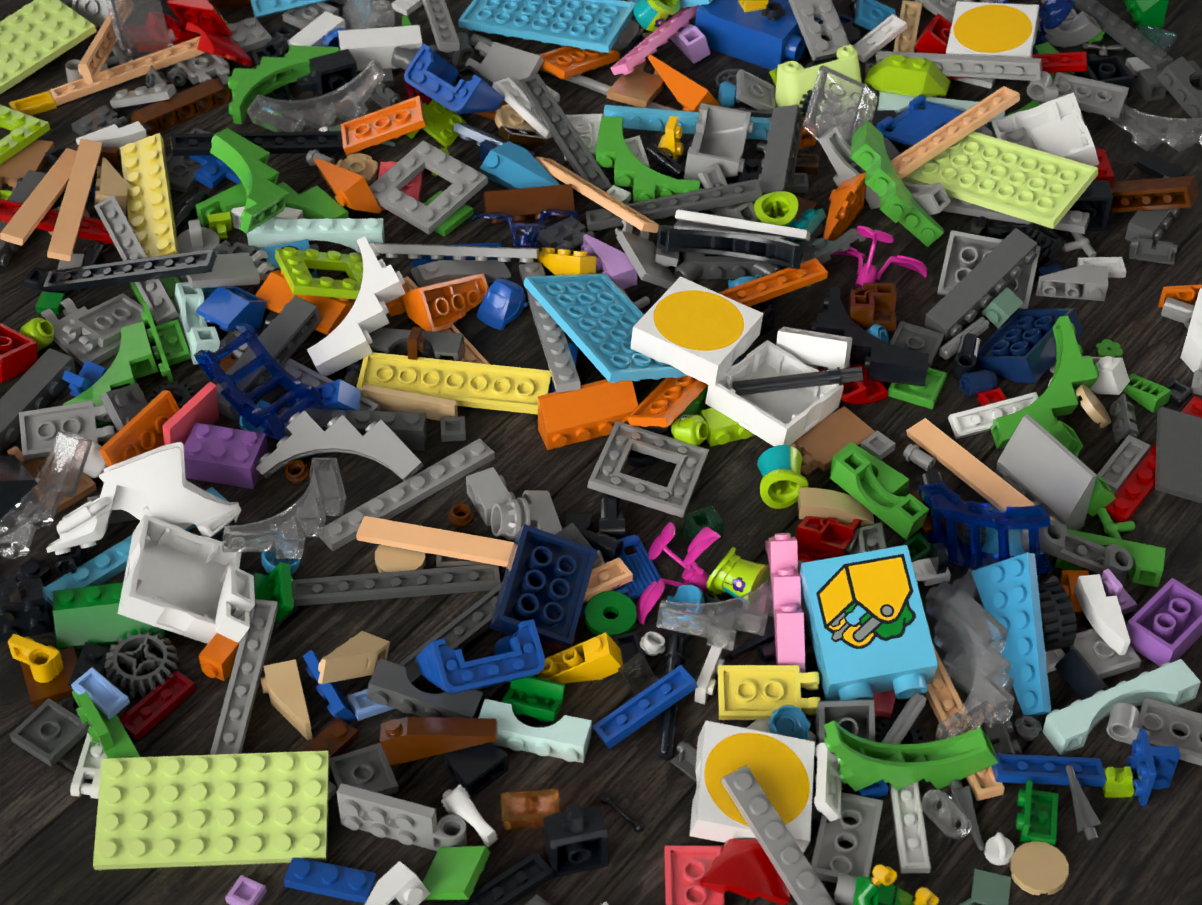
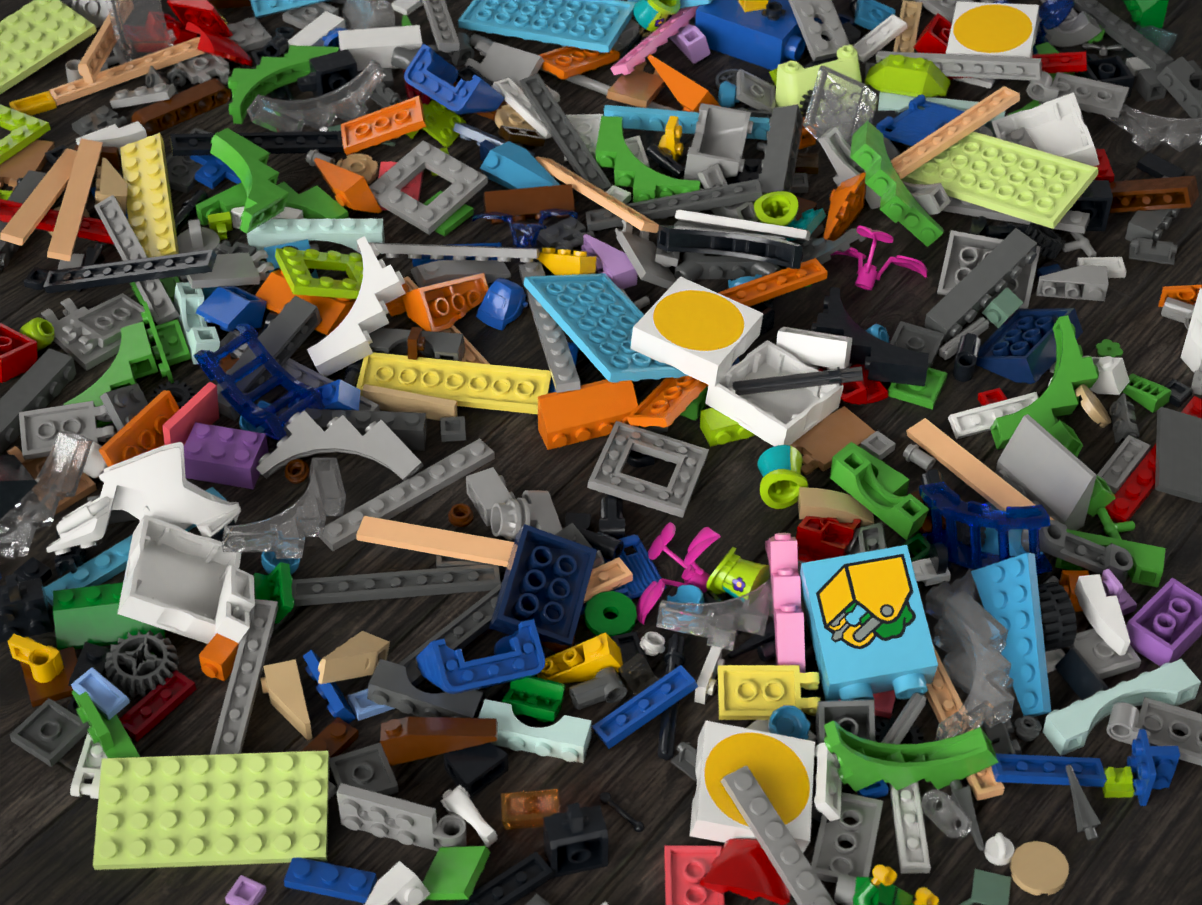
green tile [35,291,65,315] -> none
blue brick [62,360,108,397] -> none
tan tile [375,545,426,573] -> none
lime head [671,414,709,446] -> none
clear green brick [682,505,724,541] -> none
reddish brown brick [849,283,897,332] -> none
dark blue brick [960,369,997,396] -> none
green bracket [1015,780,1058,846] -> none
none -> dark grey piece [569,667,627,710]

